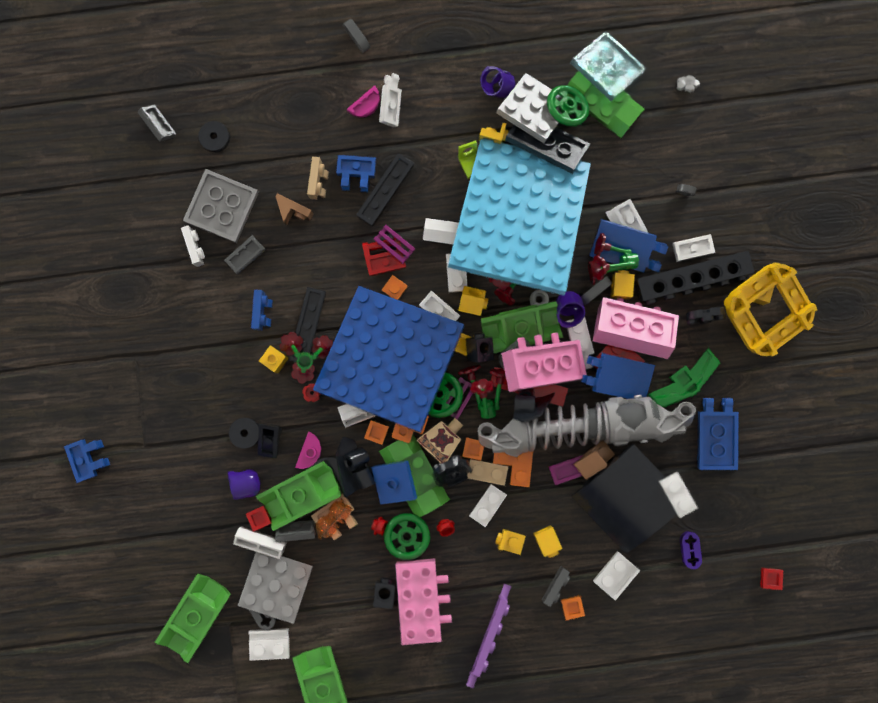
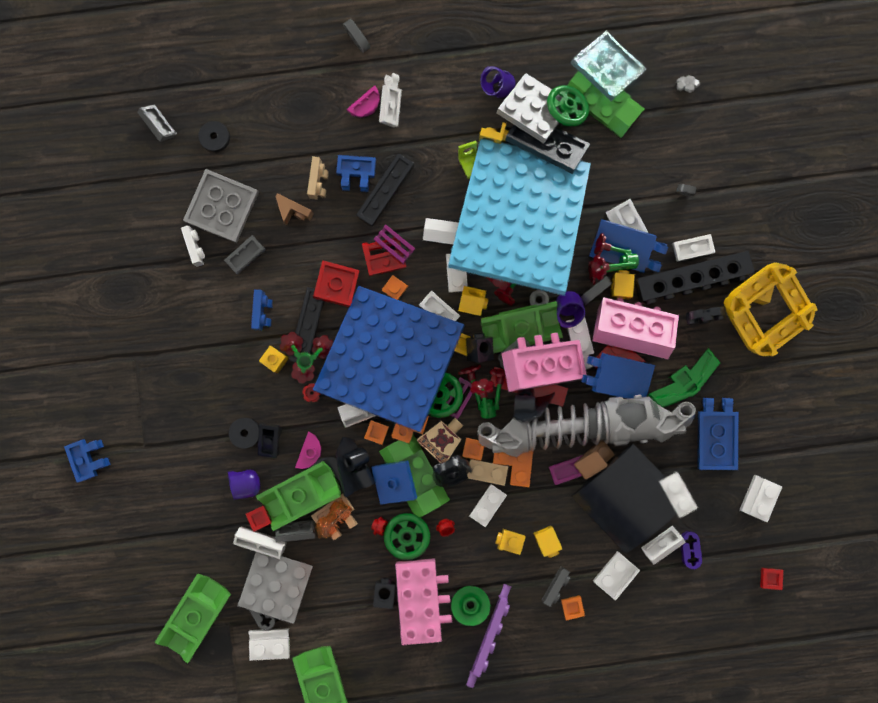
none -> red plate [313,260,359,307]
none -> green dish [451,586,490,626]
none -> white plate [641,526,686,565]
none -> white plate [740,475,782,522]

